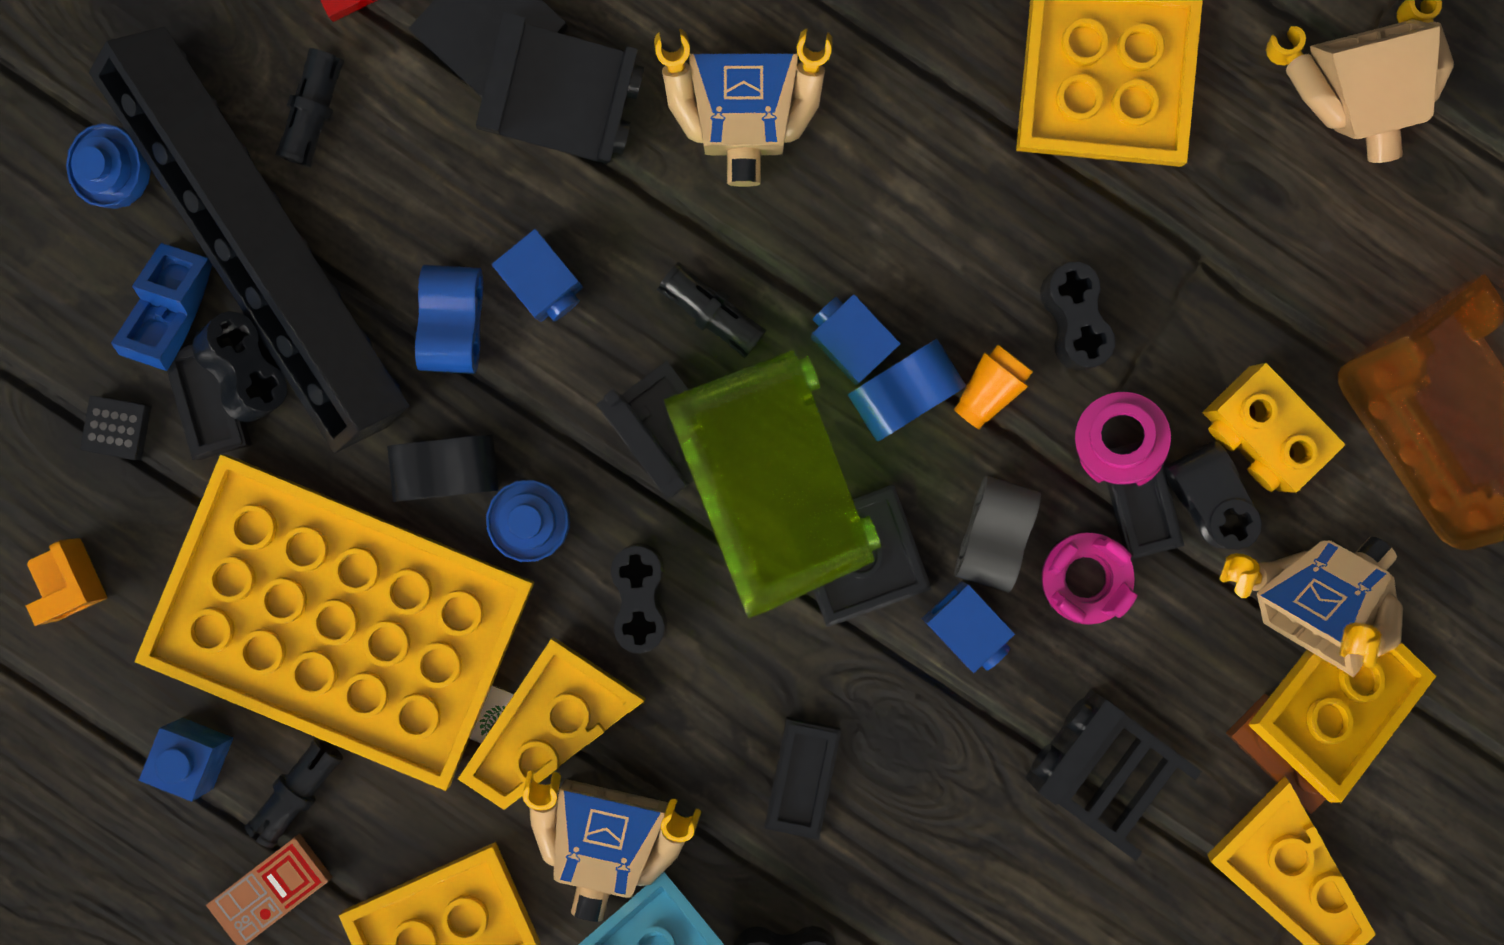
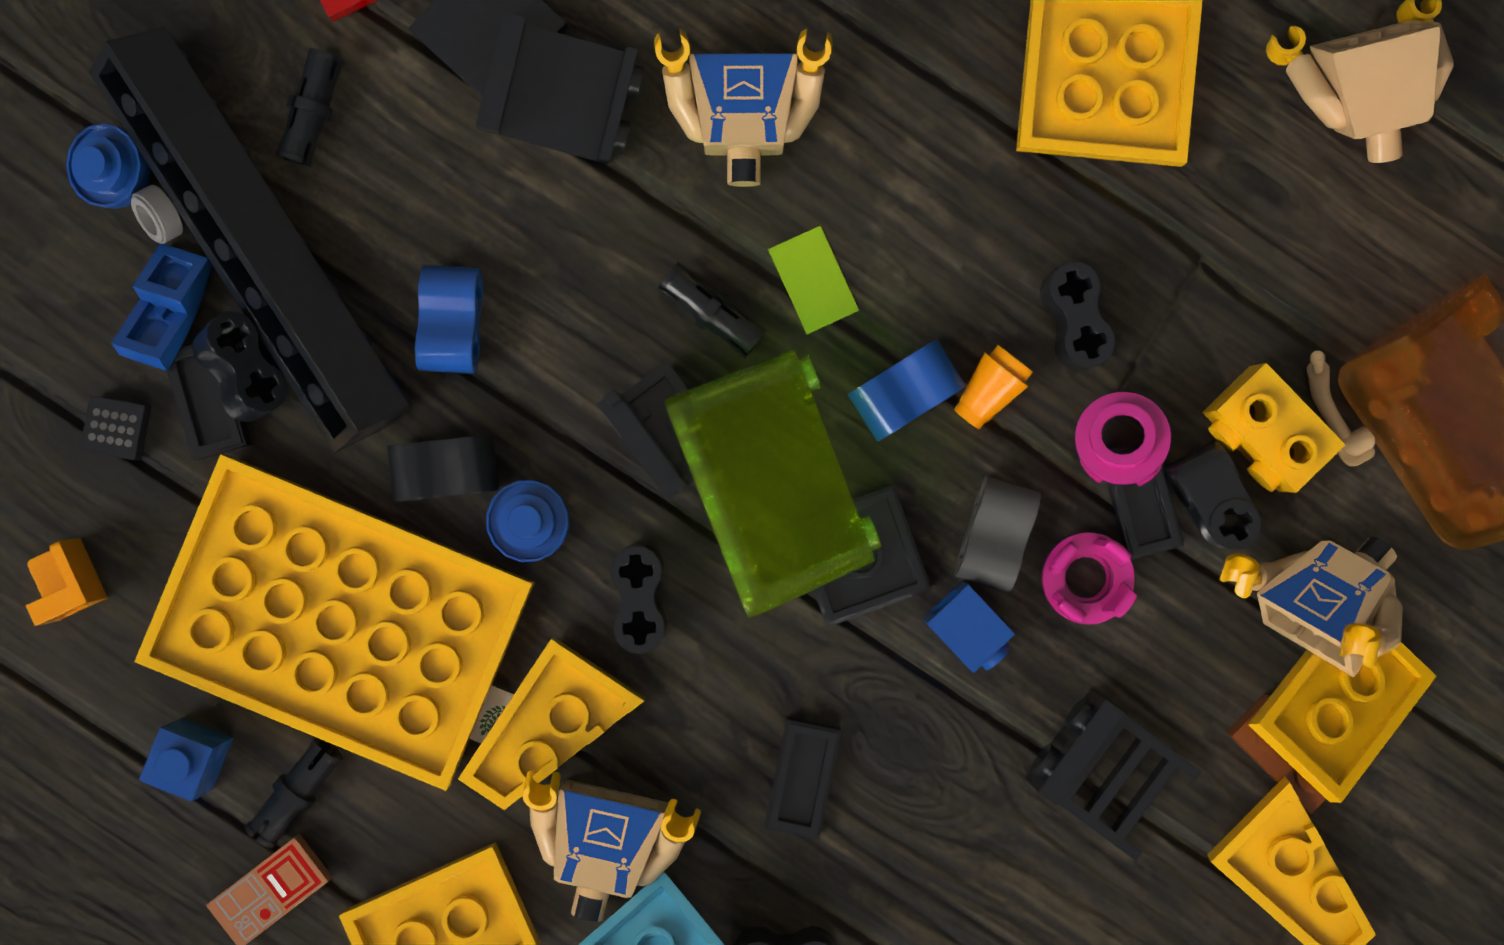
blue brick [491,229,584,322] -> none
blue brick [810,294,900,385] -> none
none -> light grey tile [131,185,183,244]
none -> lime sticker [768,225,859,334]
none -> tan piece [1307,351,1375,466]

